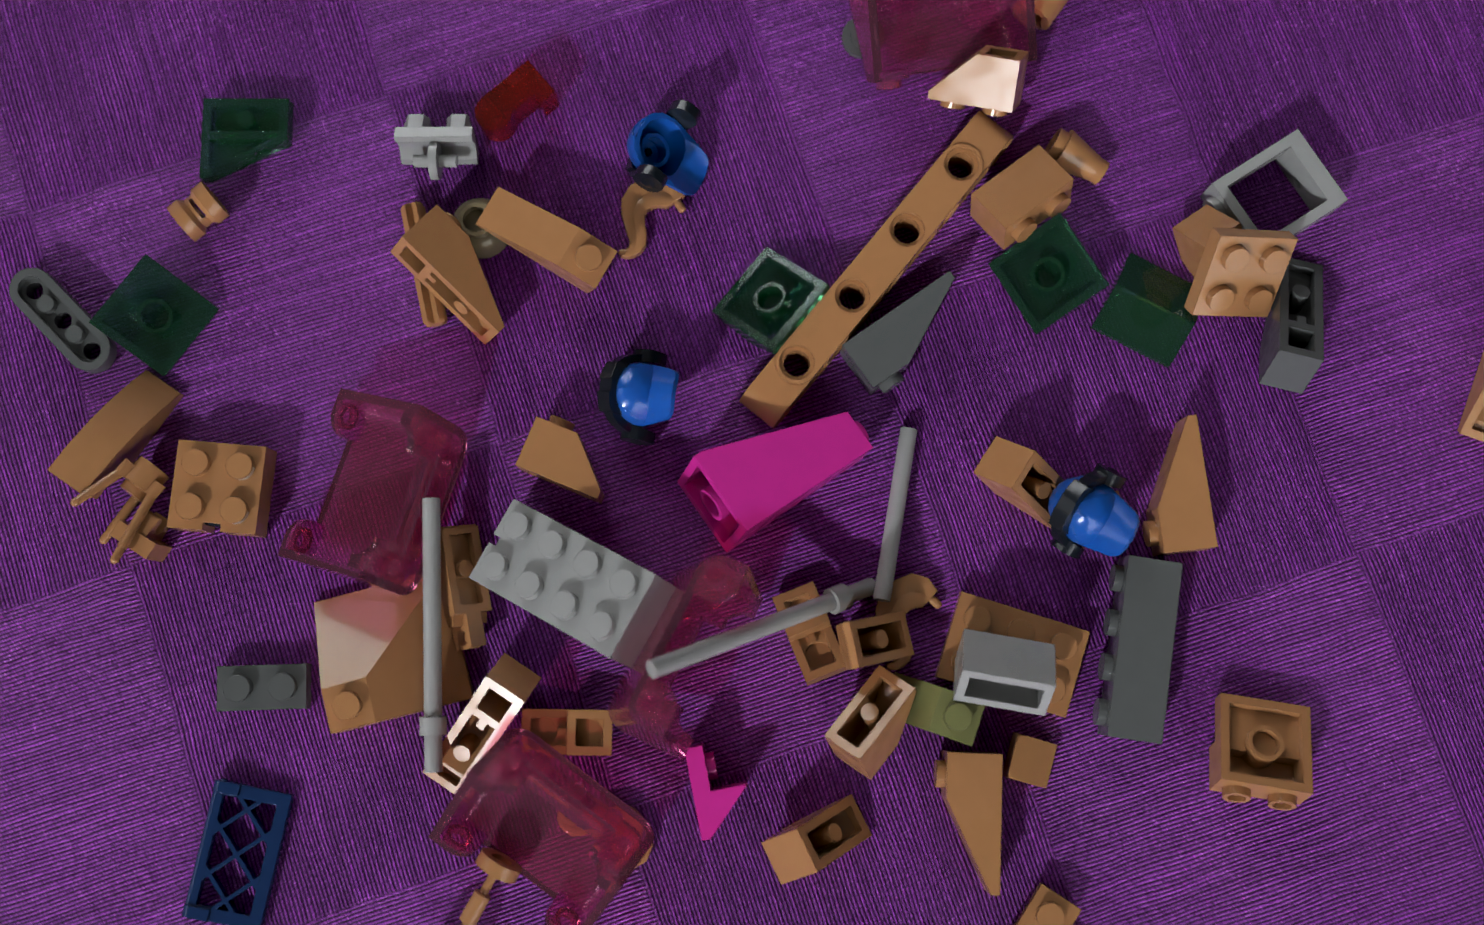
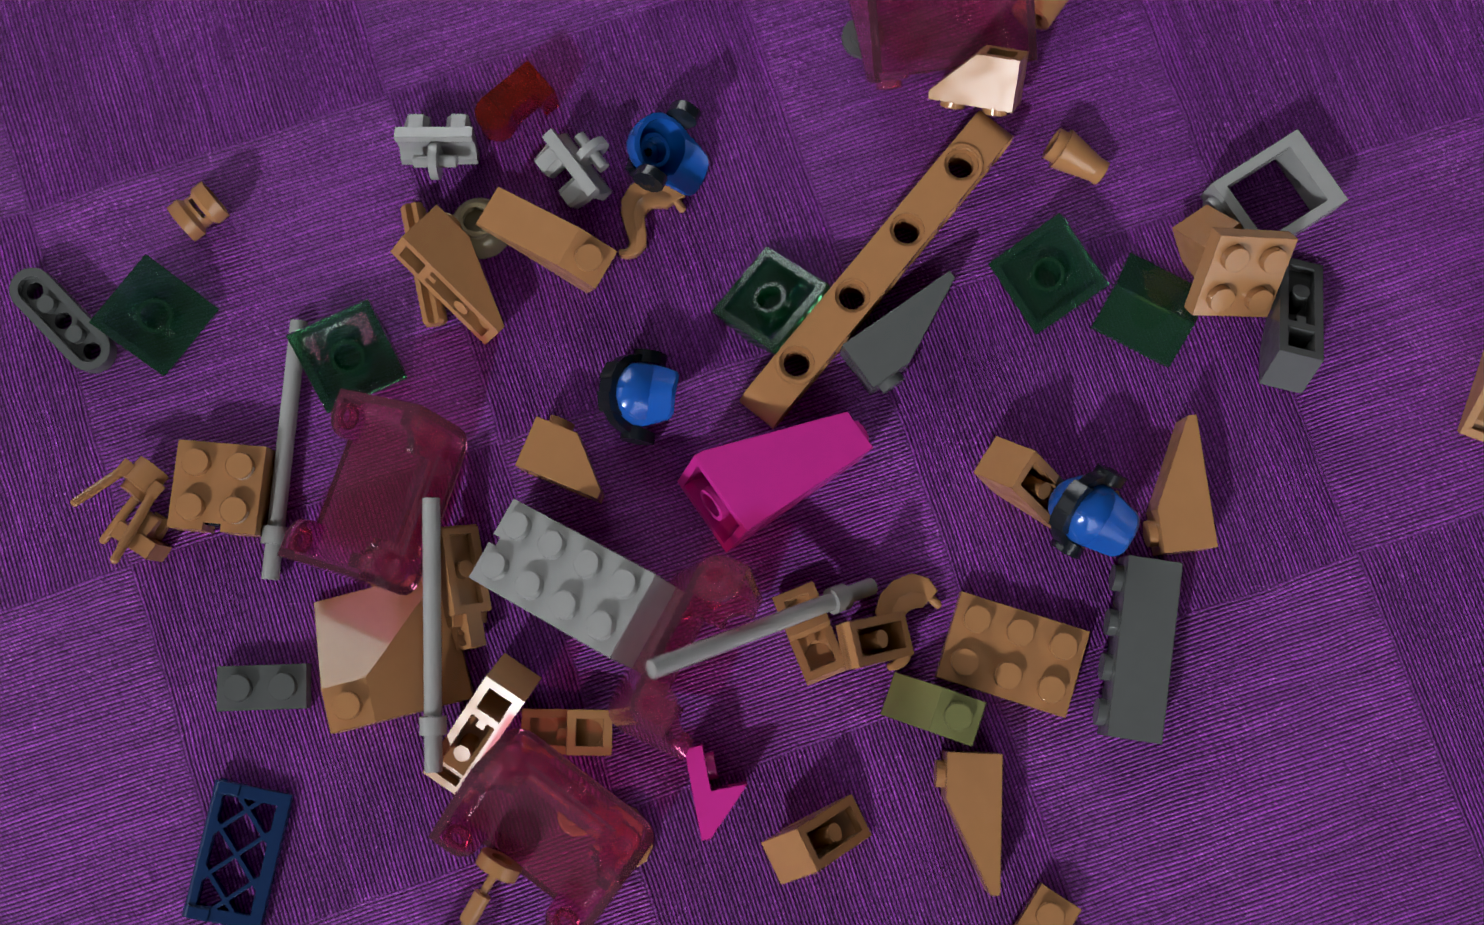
medium nougat slope [48,370,184,499] -> none
clear green wing [199,98,294,183] -> none
medium nougat slope [824,665,917,780] -> none
light grey bar [873,427,917,602] -> none
light grey piece [953,629,1056,716] -> none
medium nougat brick [970,145,1074,250] -> none
medium nougat slope [1002,732,1057,788] -> none
medium nougat plate [1209,693,1313,811] -> none
none -> light grey bar [260,319,308,580]
none -> clear green slope [286,298,407,414]
none -> light grey hips [534,128,613,209]

